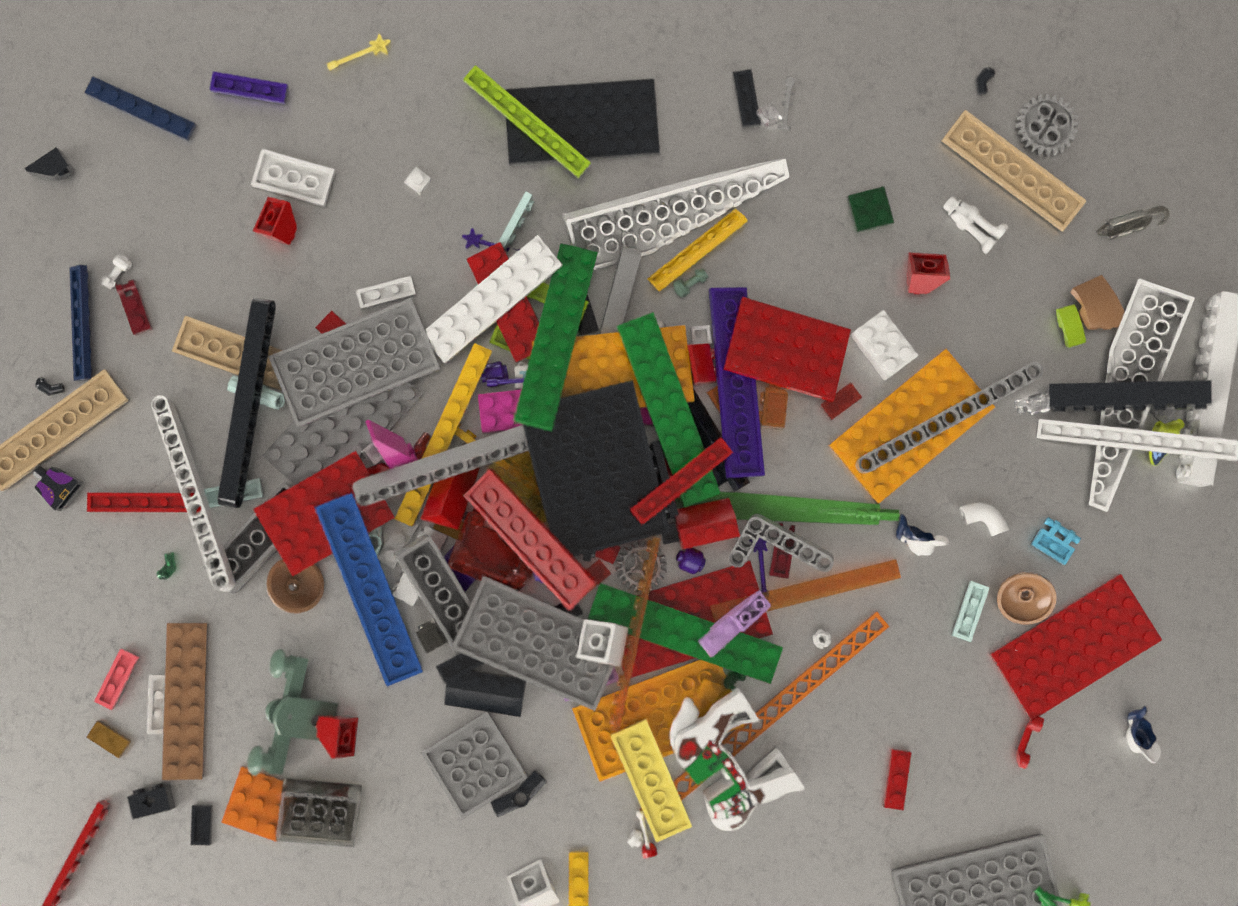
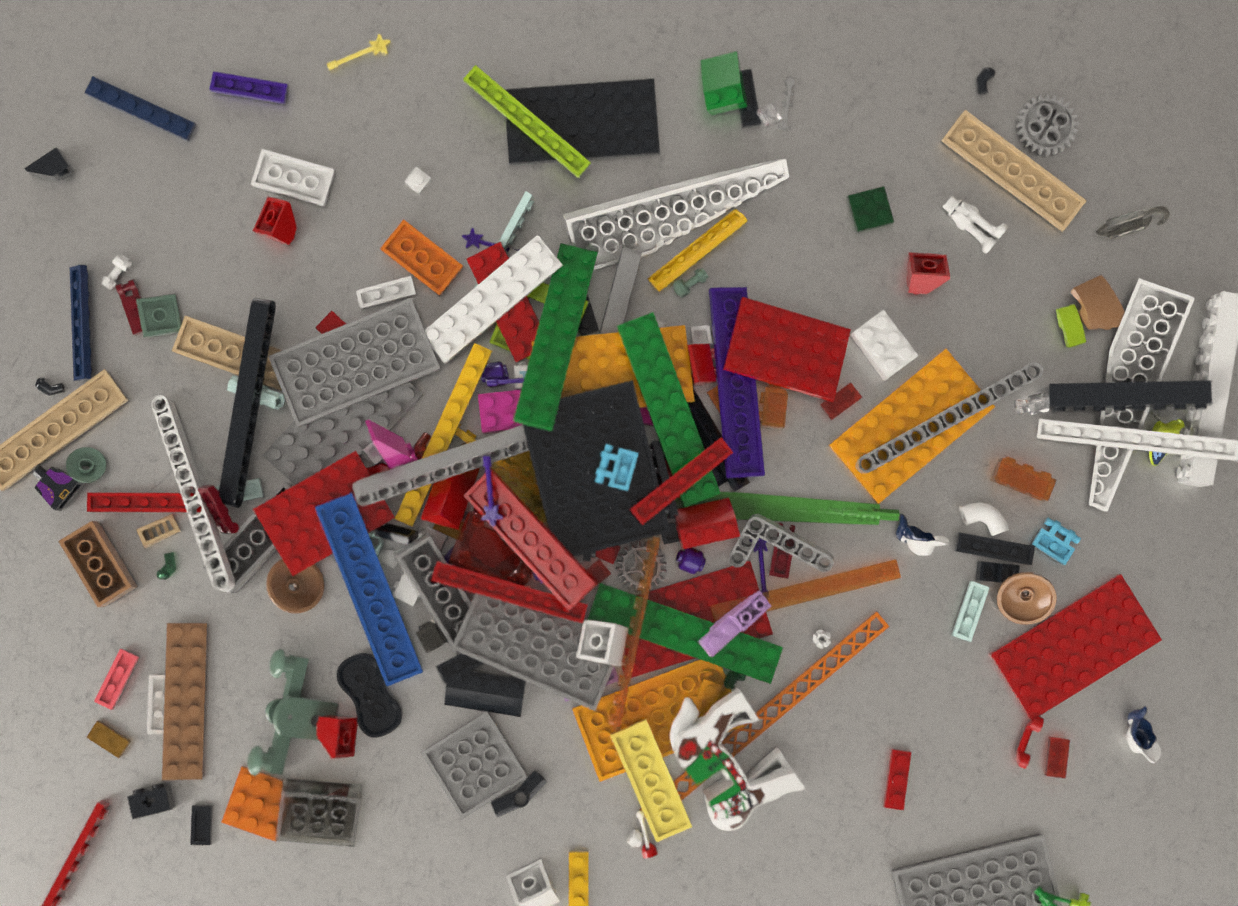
none -> medium nougat brick [58,521,138,608]
none -> sand green dish [66,447,106,483]
none -> sand green plate [136,294,181,338]
none -> tan slope [136,514,181,549]
none -> dark red plate [197,485,239,534]
none -> black plate [336,653,402,738]
none -> black tile [375,523,418,545]
none -> orange plate [380,219,464,296]
none -> red plate [431,561,588,624]
none -> dark purple piece [481,456,504,527]
none -> medium azure plate [595,444,638,491]
none -> green slope [701,51,748,116]
none -> black plate [955,532,1035,565]
none -> black slope [976,561,1020,583]
none -> clear orange brick [990,456,1056,502]
none -> clear red plate [1045,736,1070,779]

